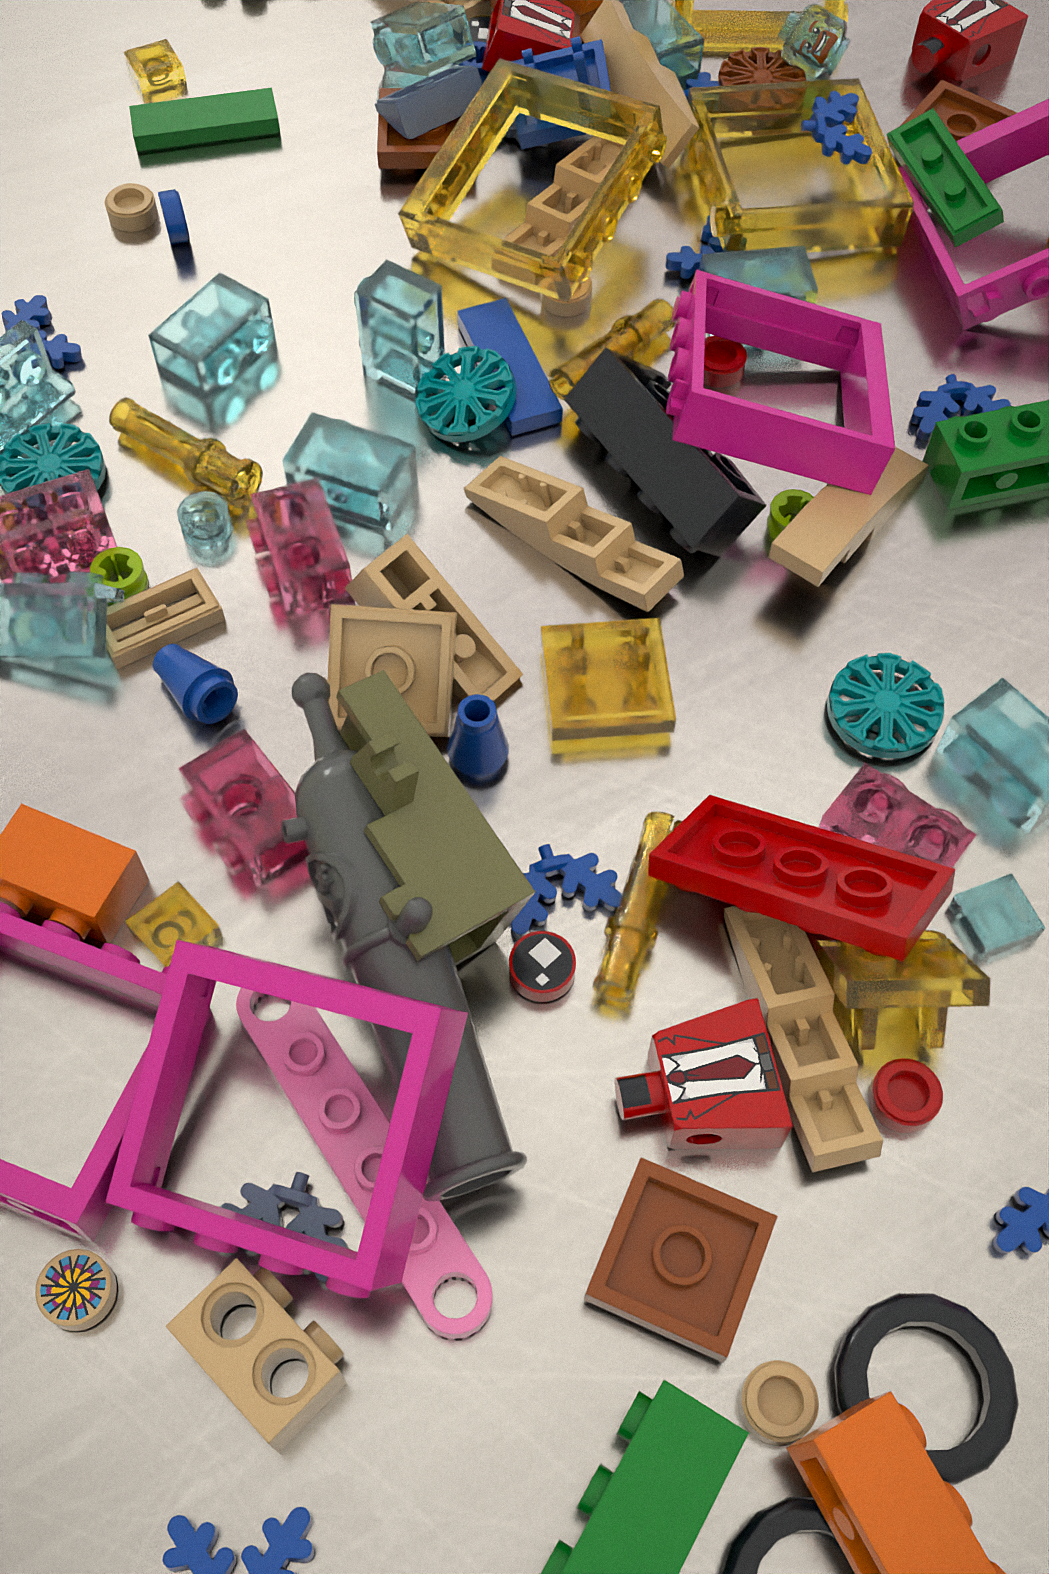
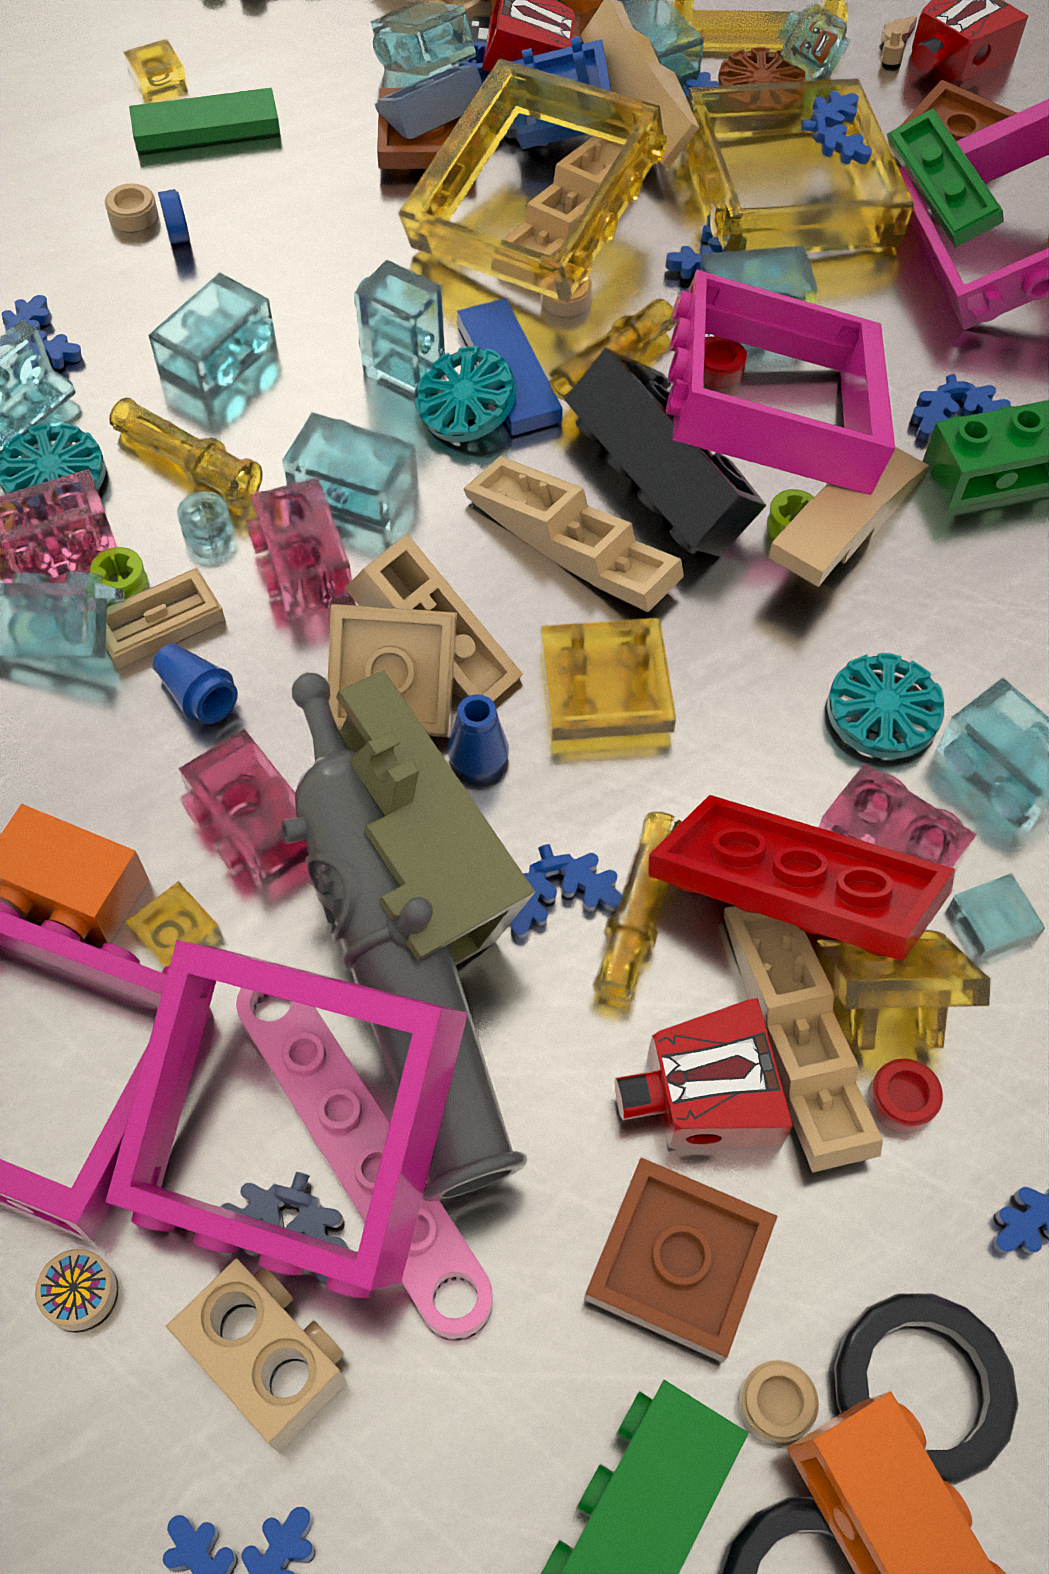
tile [509,931,576,1002] -> none
none -> tan piece [881,16,917,65]

